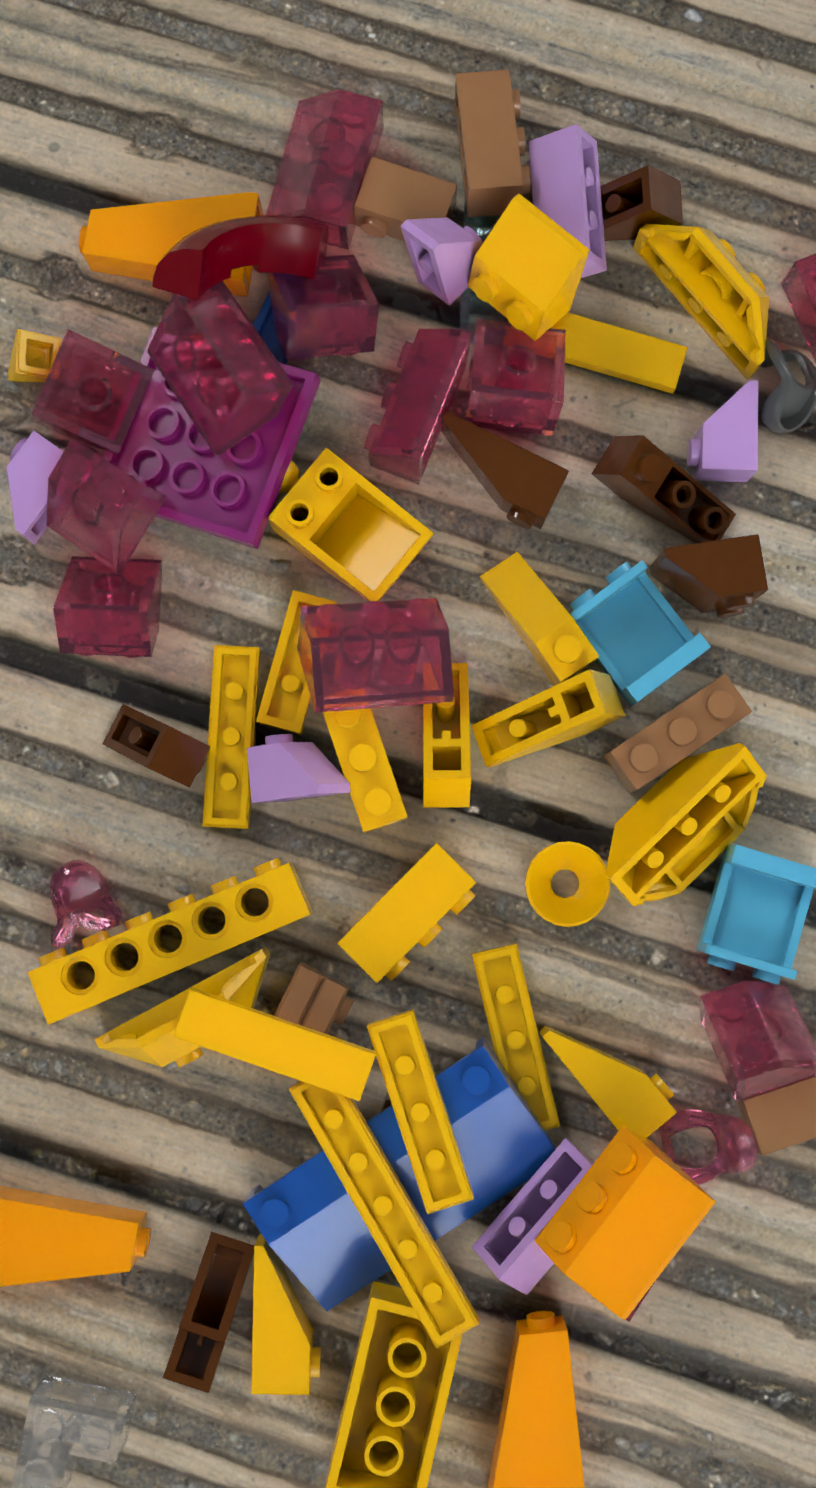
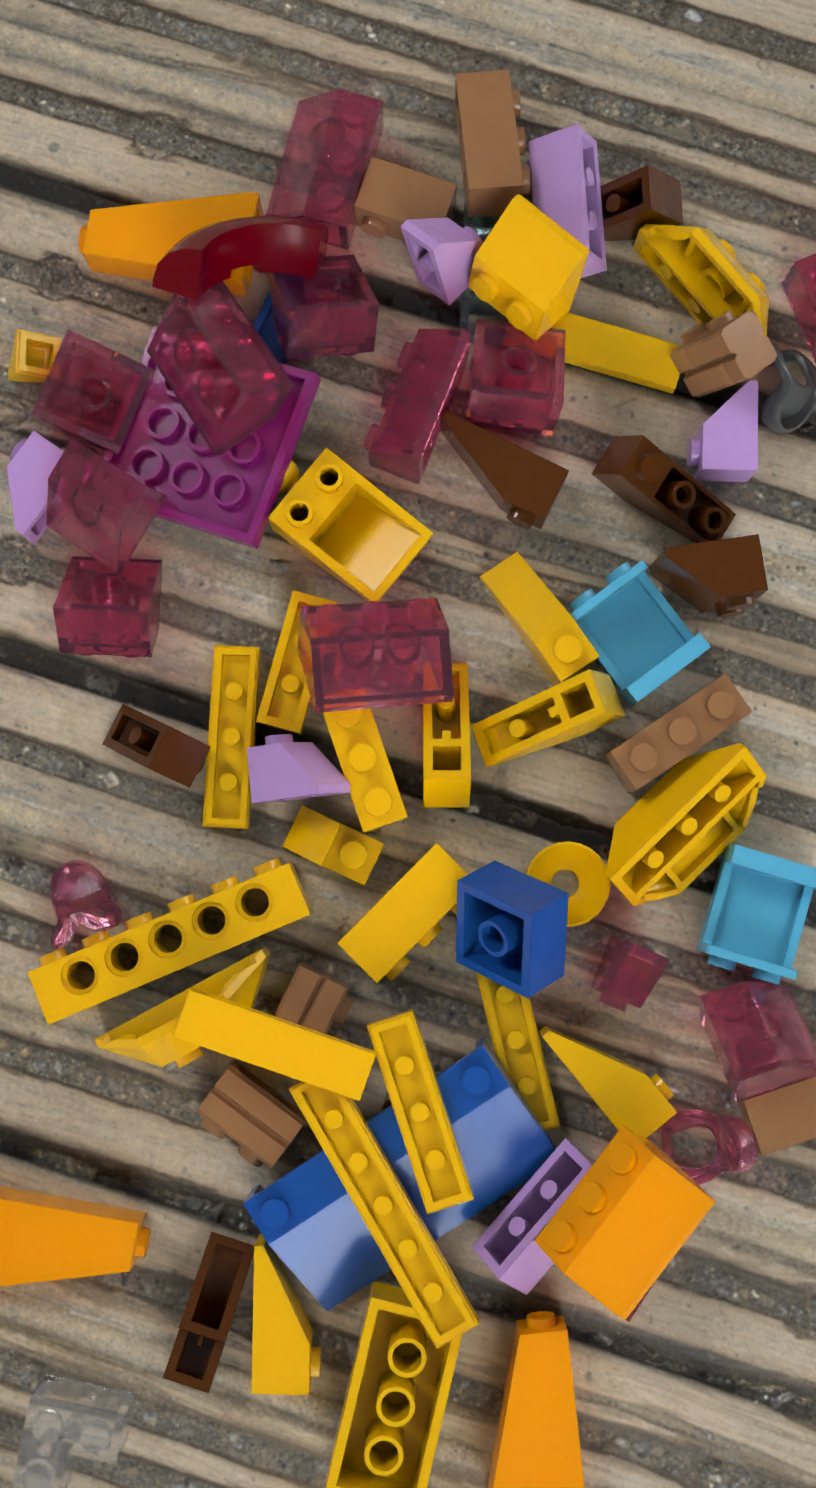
none -> medium nougat brick [196,1060,306,1169]
none -> yellow slope [283,805,384,886]
none -> blue slope [456,861,569,998]
none -> clear pink slope [591,935,669,1012]
none -> medium nougat brick [670,309,777,398]

